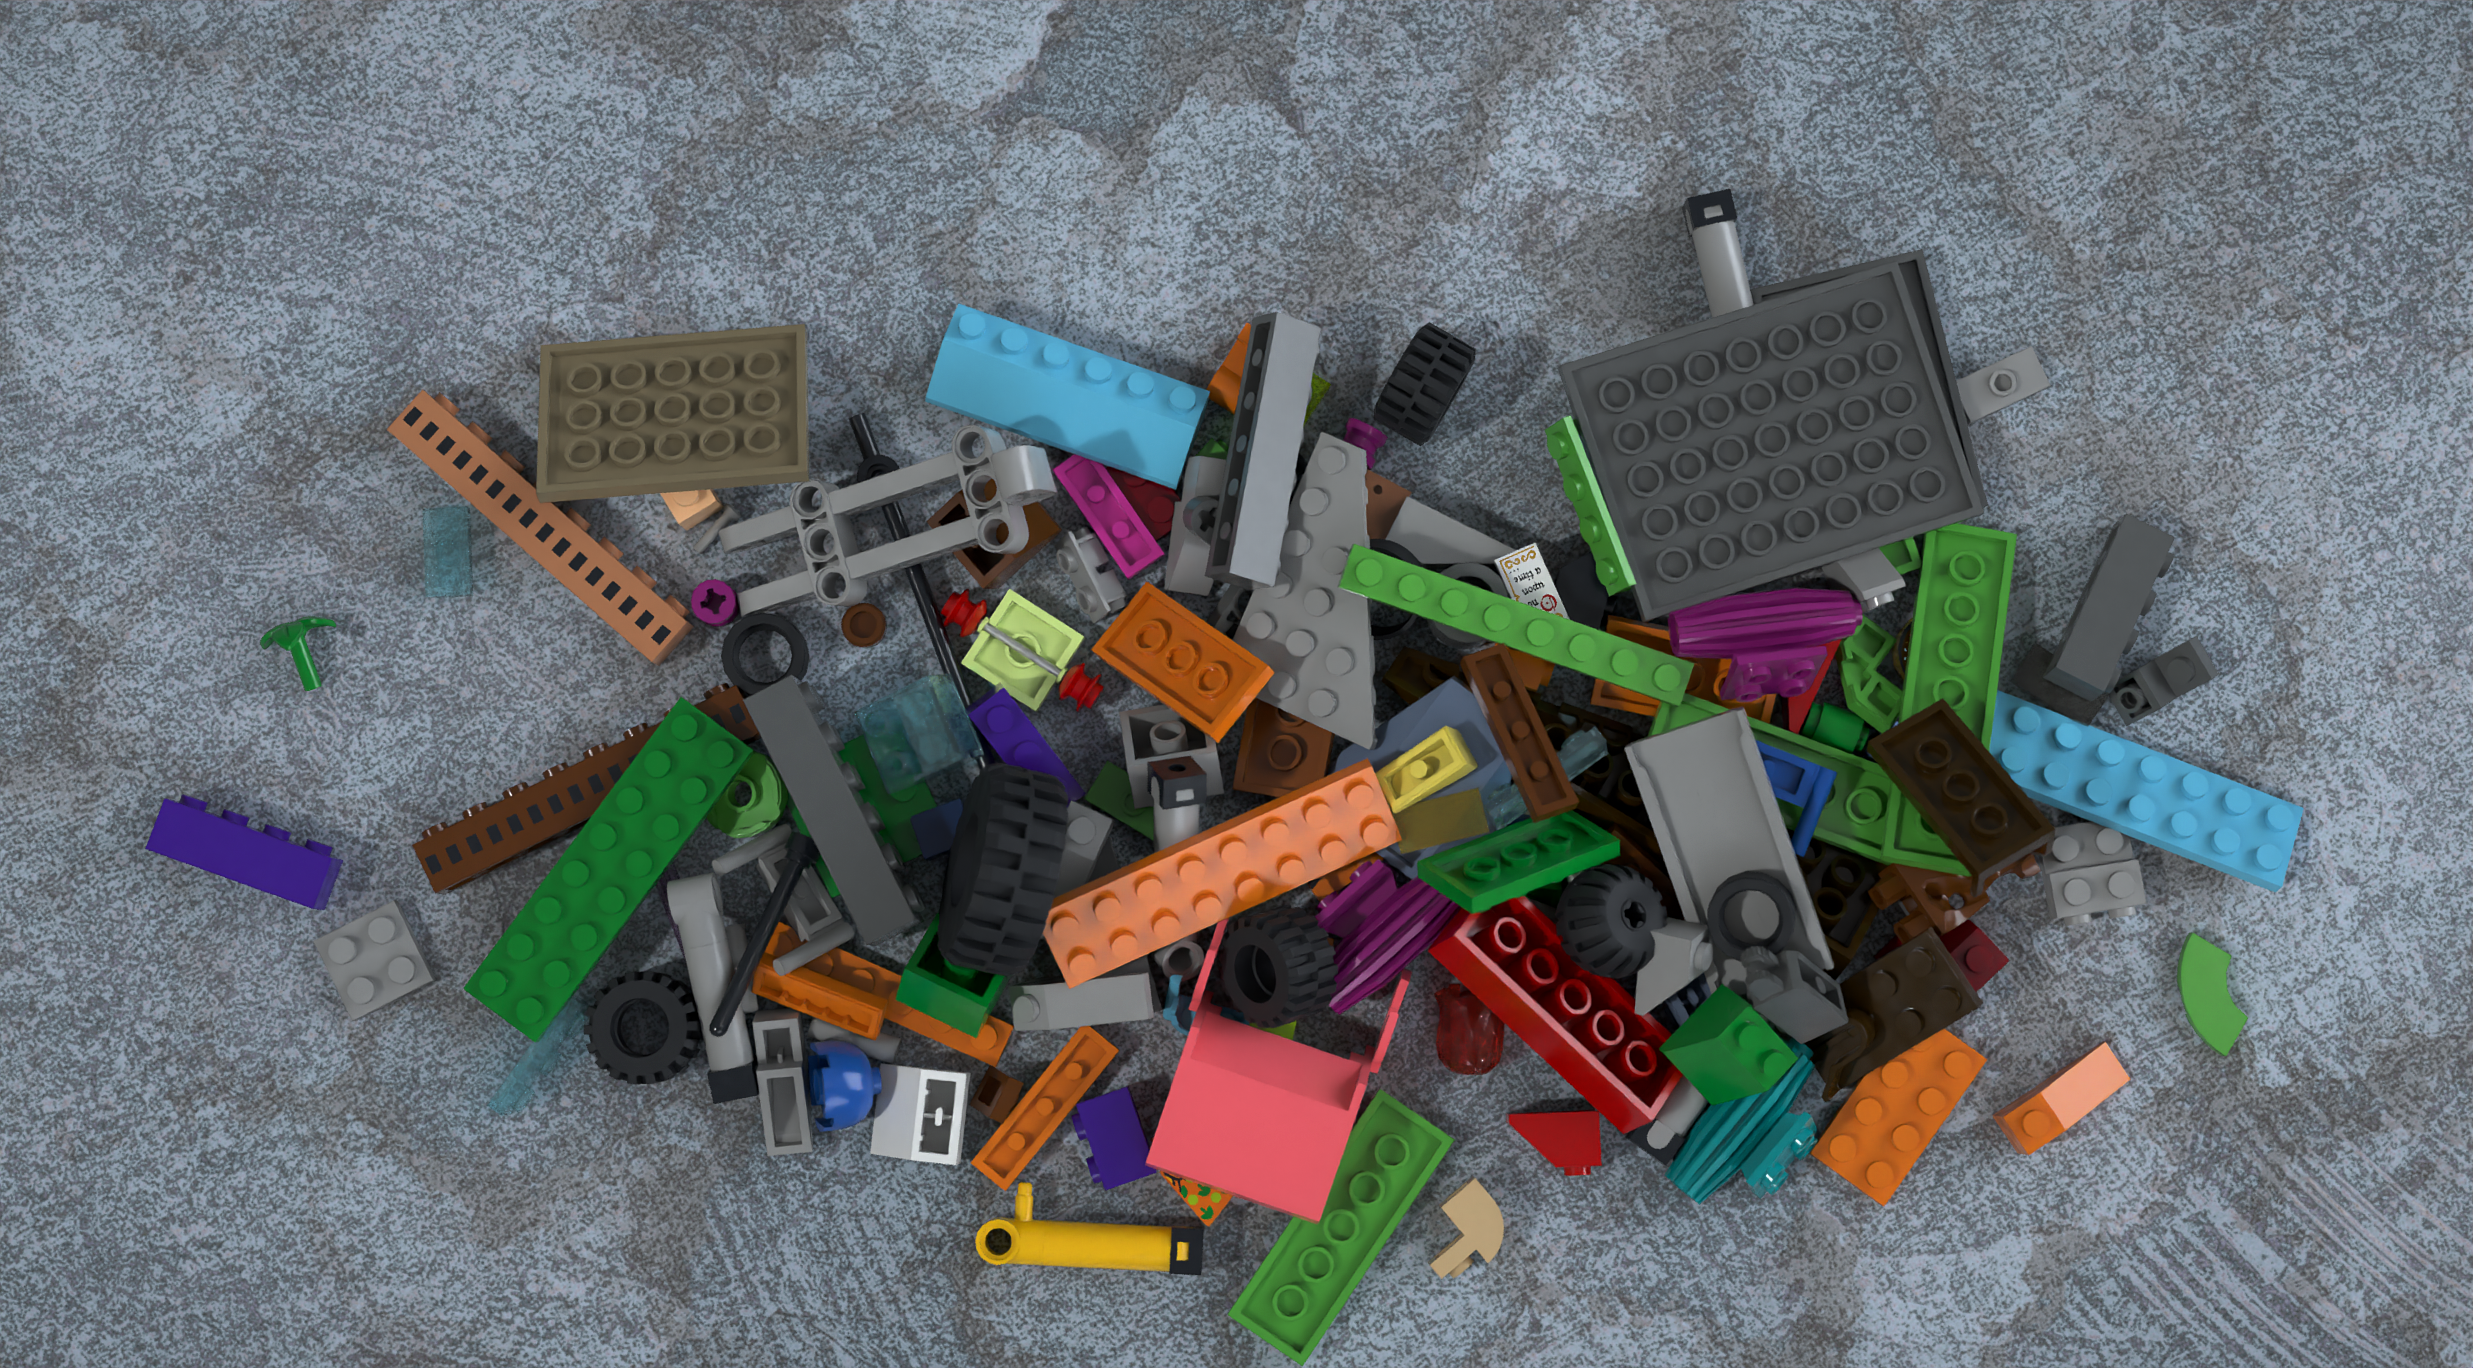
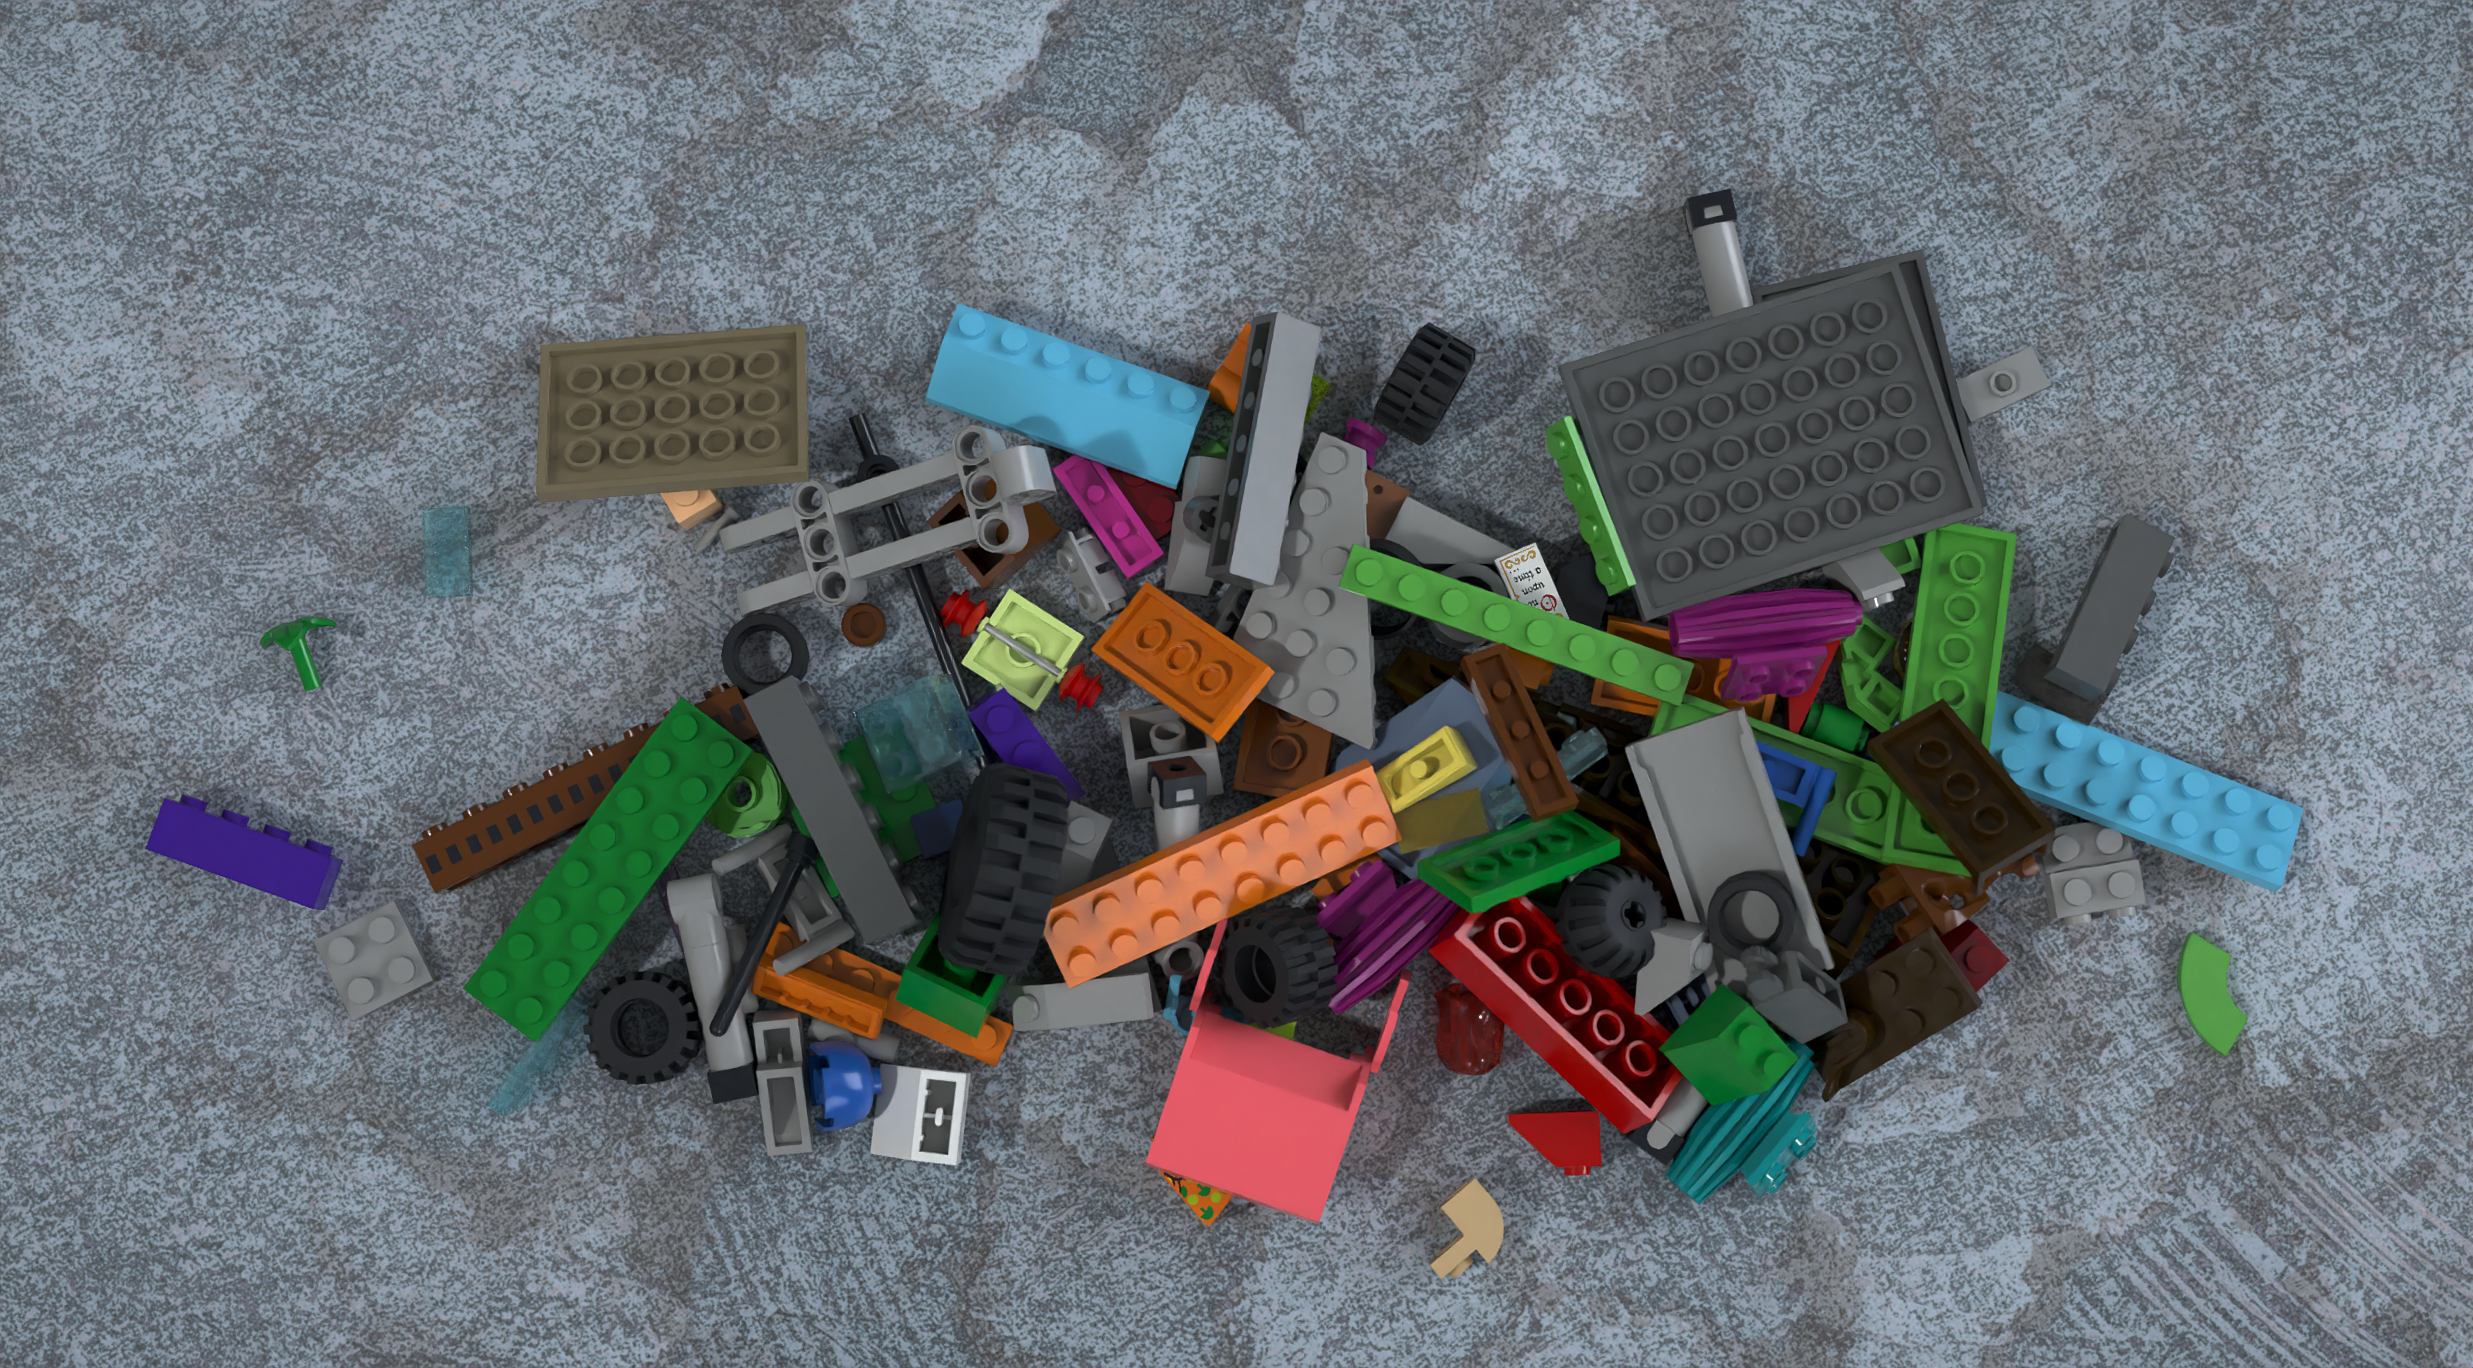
nougat brick [387,389,694,666] -> none
magenta wheel [691,579,739,627] -> none
reddish brown plate [969,1065,1024,1124] -> none
orange plate [971,1026,1120,1191] -> none
yellow piece [975,1182,1204,1275] -> none
dark purple brick [1071,1086,1158,1191] -> none
bright green plate [1084,761,1154,841] -> none
bright green plate [1227,1088,1454,1367] -> none
orange plate [1809,1029,1988,1206] -> none
orange slope [1992,1041,2131,1155] -> none
dark grey slope [2107,636,2219,726] -> none

